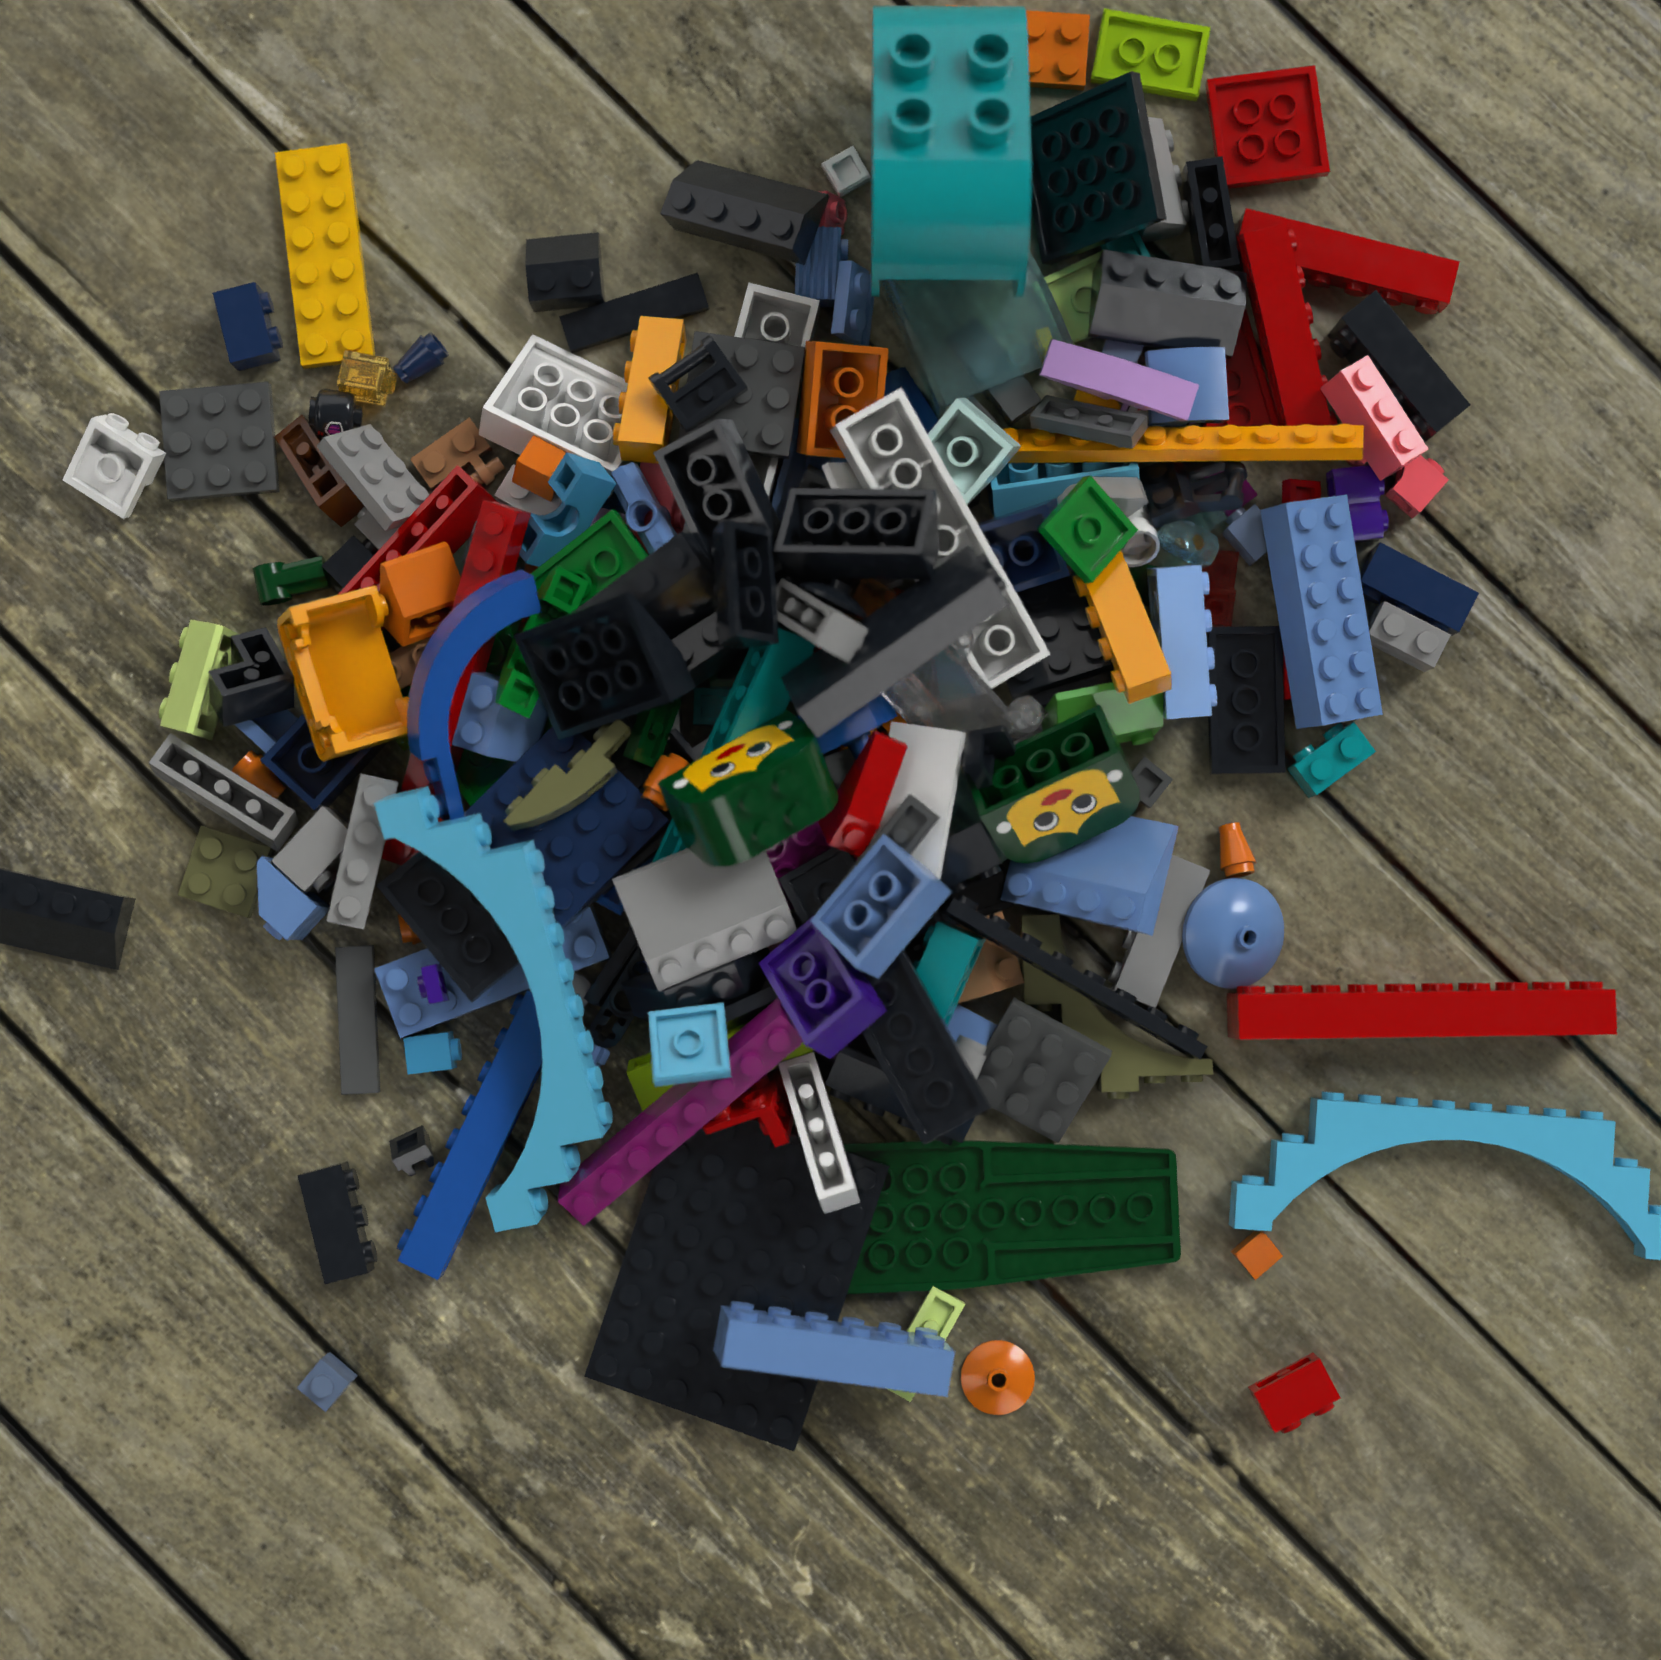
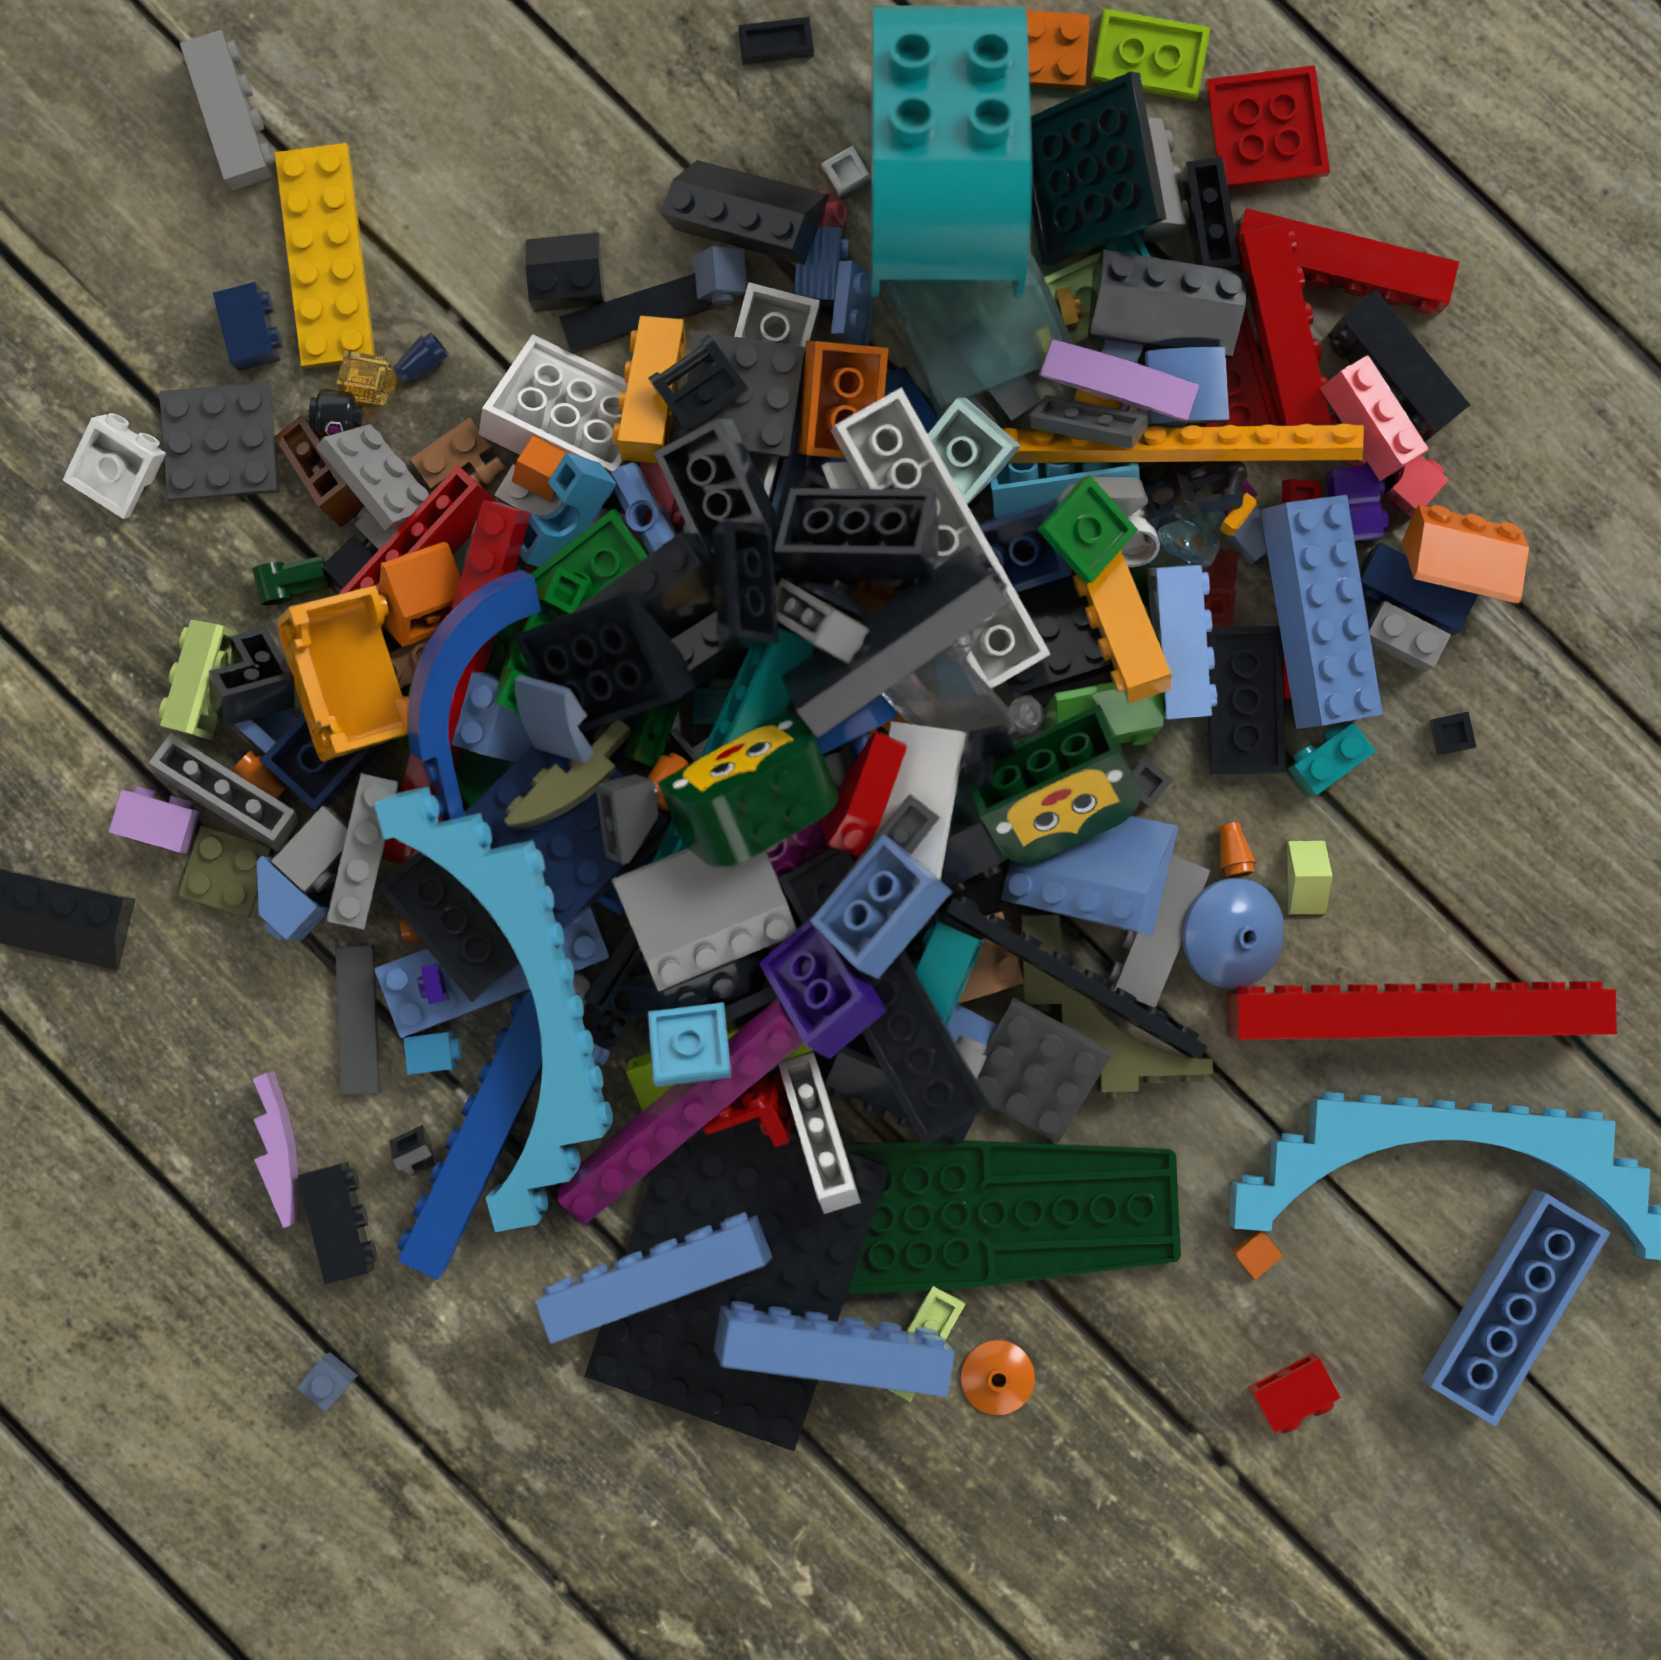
none -> lavender brick [109,786,201,854]
none -> light grey brick [180,30,275,191]
none -> lavender slope [253,1071,299,1228]
none -> sand blue slope [515,675,594,763]
none -> medium blue brick [535,1212,772,1344]
none -> dark grey slope [595,774,659,864]
none -> sand blue brick [694,246,747,306]
none -> black tile [738,16,814,65]
none -> pearl gold plate [1053,287,1083,334]
none -> light orange tile [1220,492,1257,537]
none -> yellowish green slope [1287,841,1333,915]
none -> orange slope [1402,504,1529,604]
none -> medium blue brick [1421,1189,1611,1427]
none -> black plate [1429,711,1476,756]

